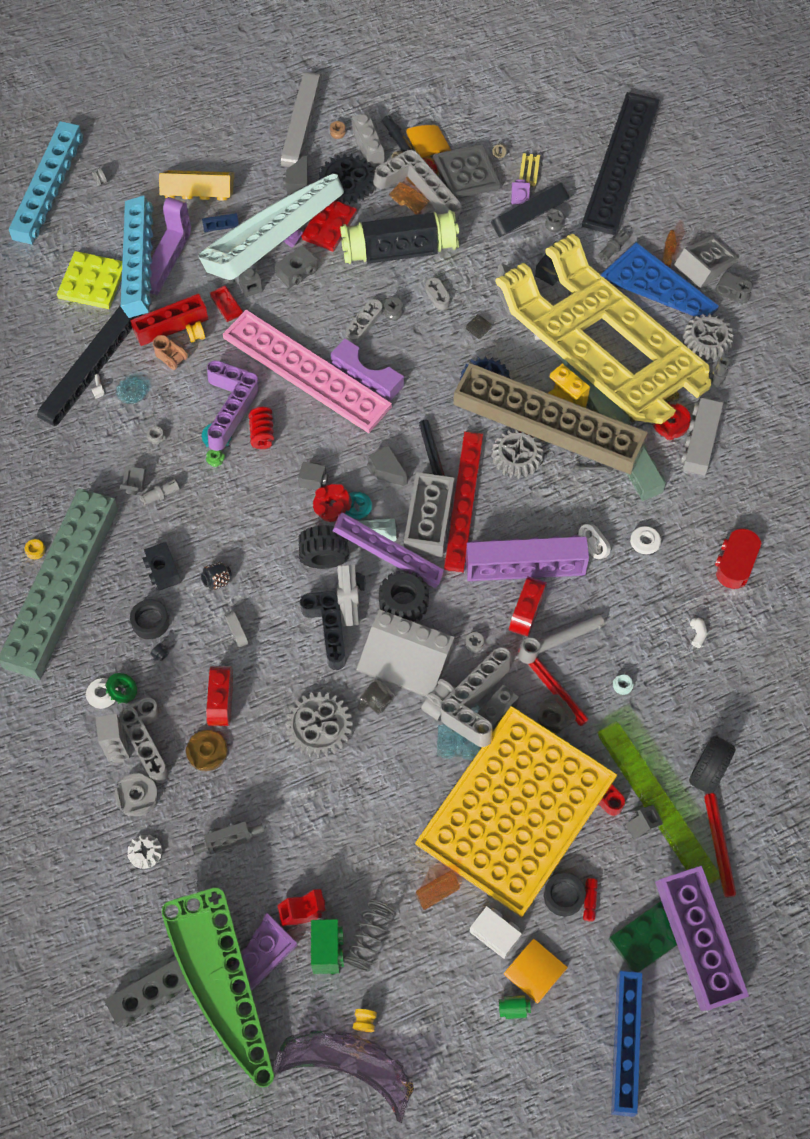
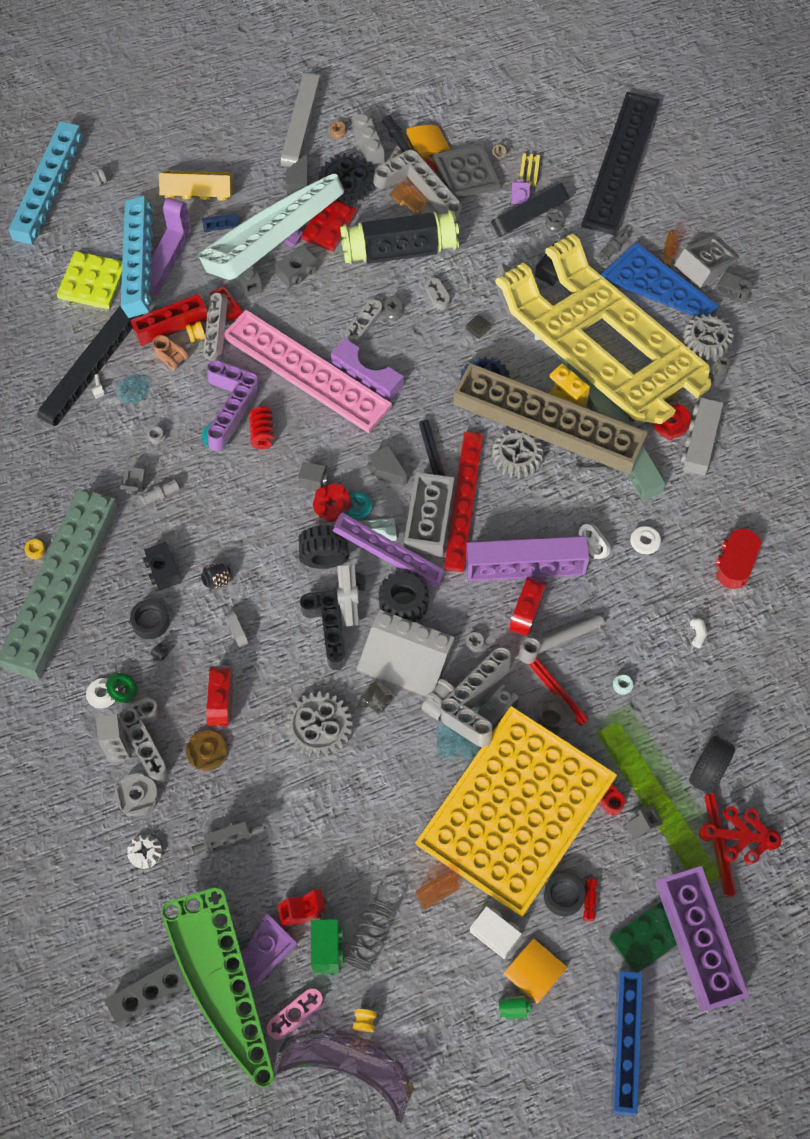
bright green plate [206,450,225,467] -> none
none -> light grey beam [203,293,227,361]
none -> bright pink beam [267,989,323,1040]
none -> red plant [699,806,782,865]

